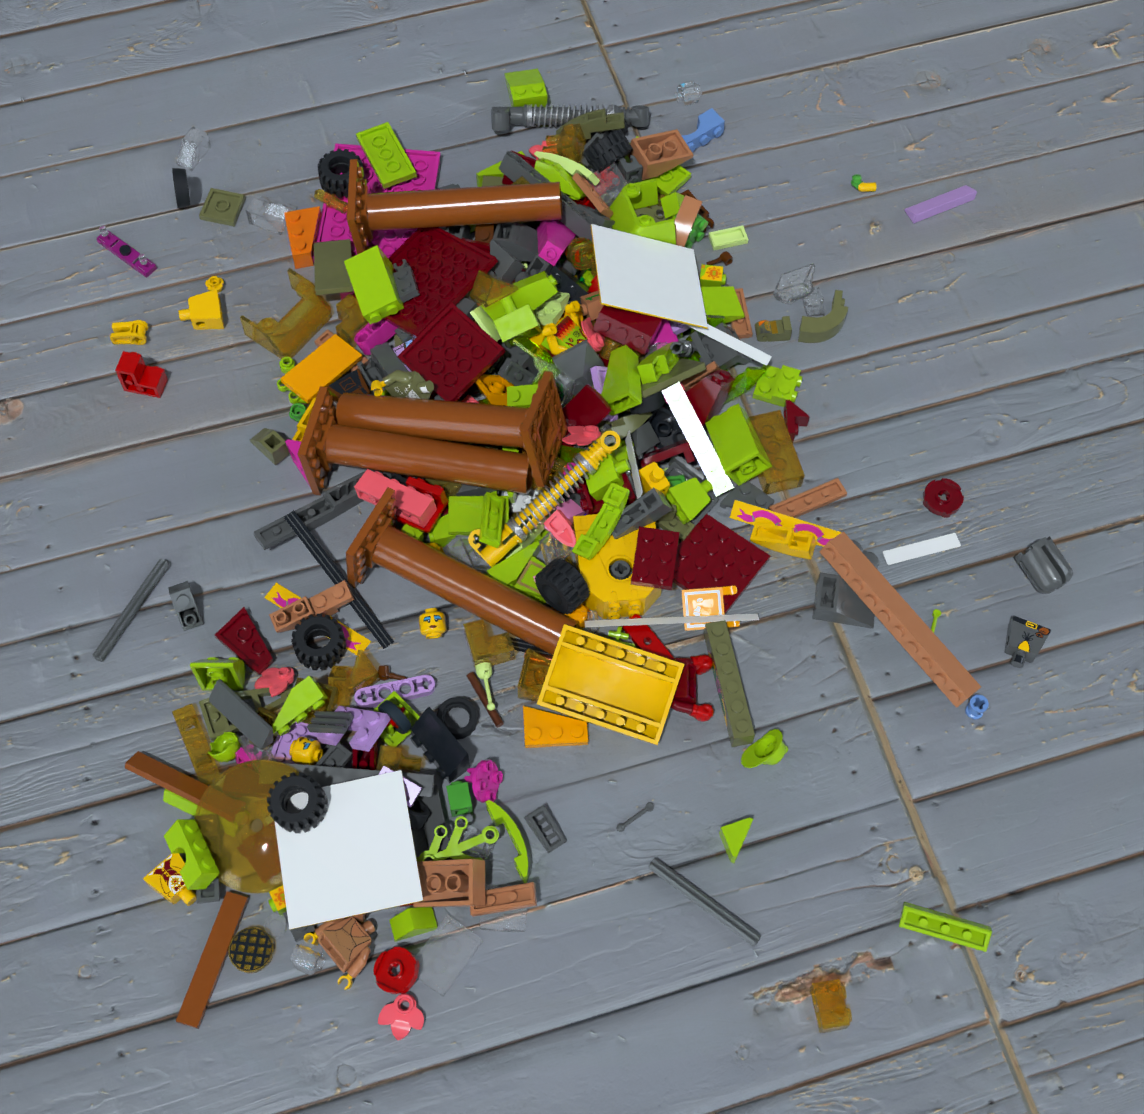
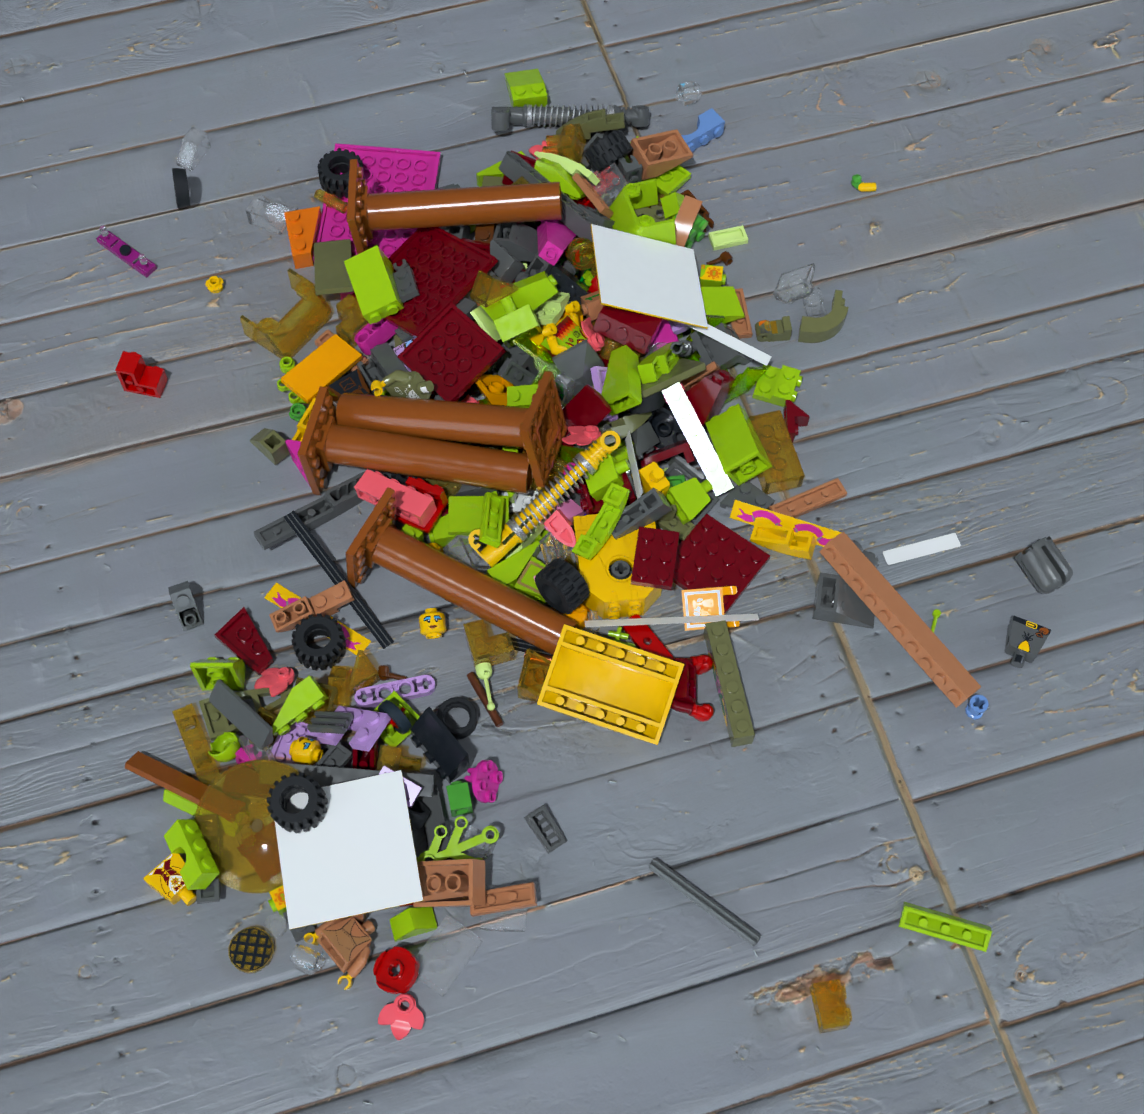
dark grey axle [93,559,169,662] -> none
yellow piece [110,320,148,345] -> none
dark orange tile [176,891,249,1029] -> none
yellow torso [178,289,224,330] -> none
olive tile [199,188,246,226] -> none
lime plate [356,122,417,189] -> none
lime slope [485,800,528,884] -> none
light orange wing [523,706,588,748] -> none
dark grey hinge [616,802,654,832] -> none
lime slope [719,817,753,863] -> none
lime piece [741,729,788,768] -> none
lavender slope [904,185,977,224] -> none
dark red plate [923,478,964,518] -> none

